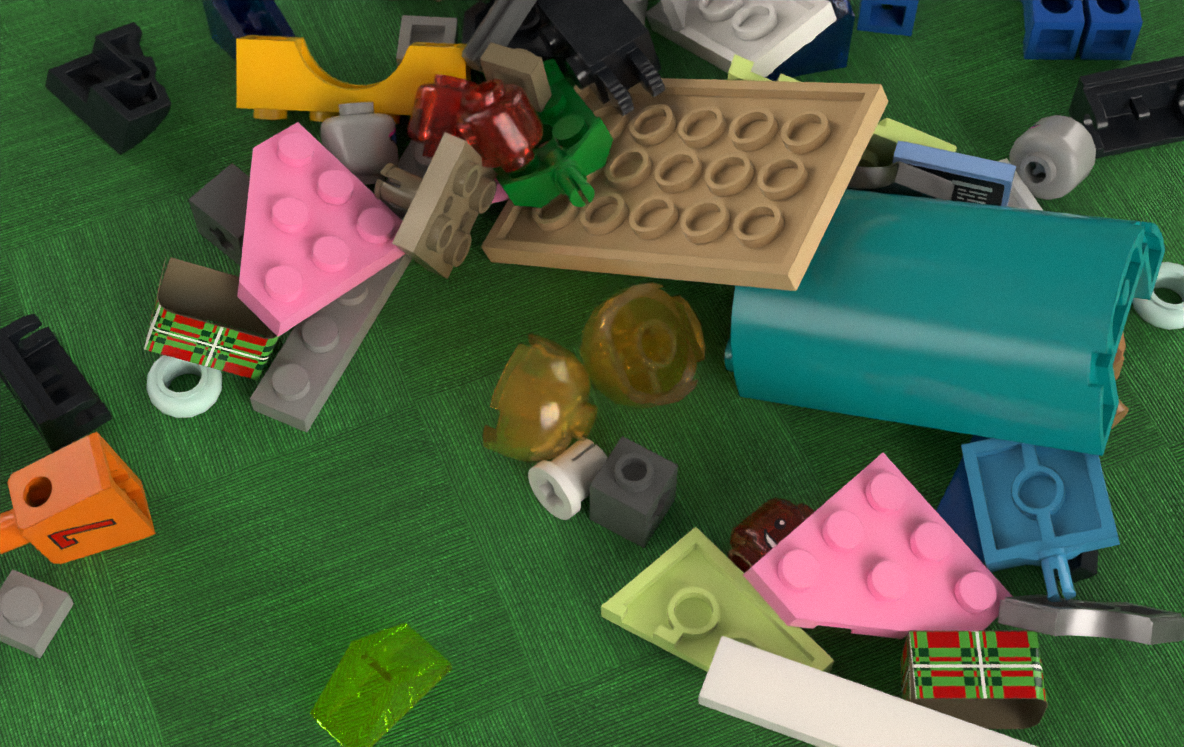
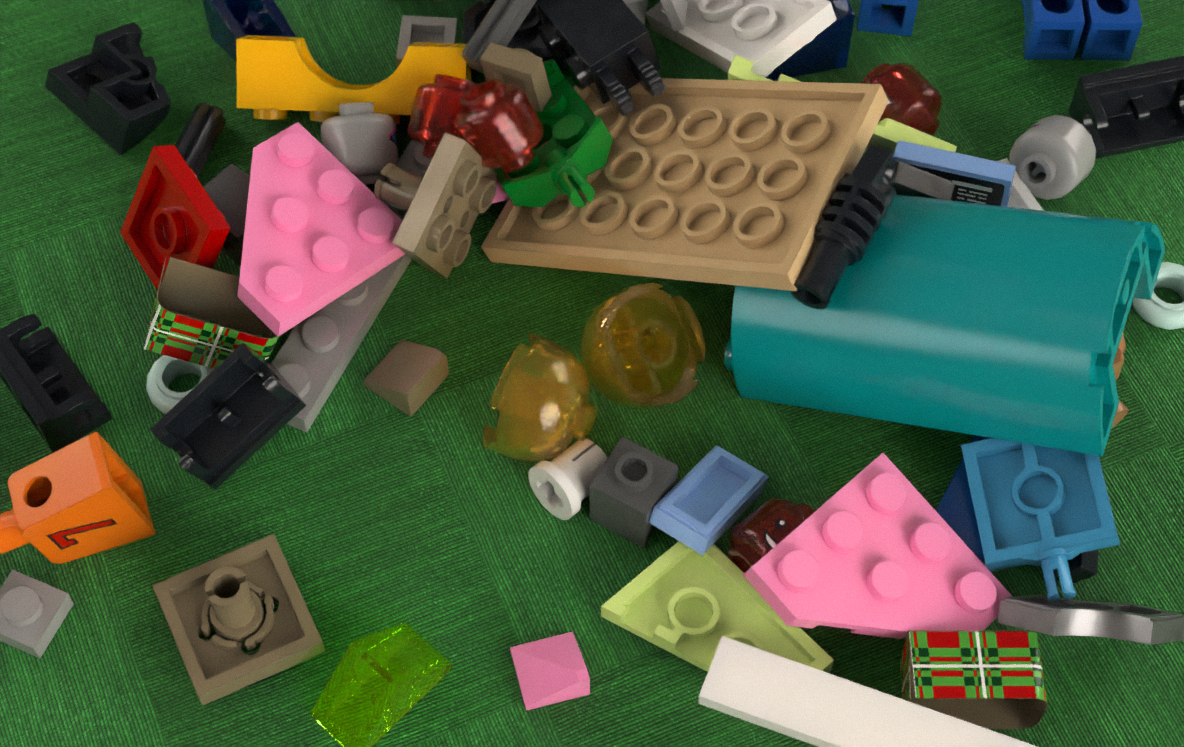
none -> red plate [120,144,231,290]
none -> black hinge [150,343,307,489]
none -> dark tan plate [152,534,326,706]
none -> black axle [175,102,226,178]
none -> dark tan slope [363,339,449,417]
none -> bright pink slope [510,631,590,711]
none -> light blue tile [649,445,769,556]
none -> black hinge [791,145,896,310]
none -> clear red head [861,63,942,136]

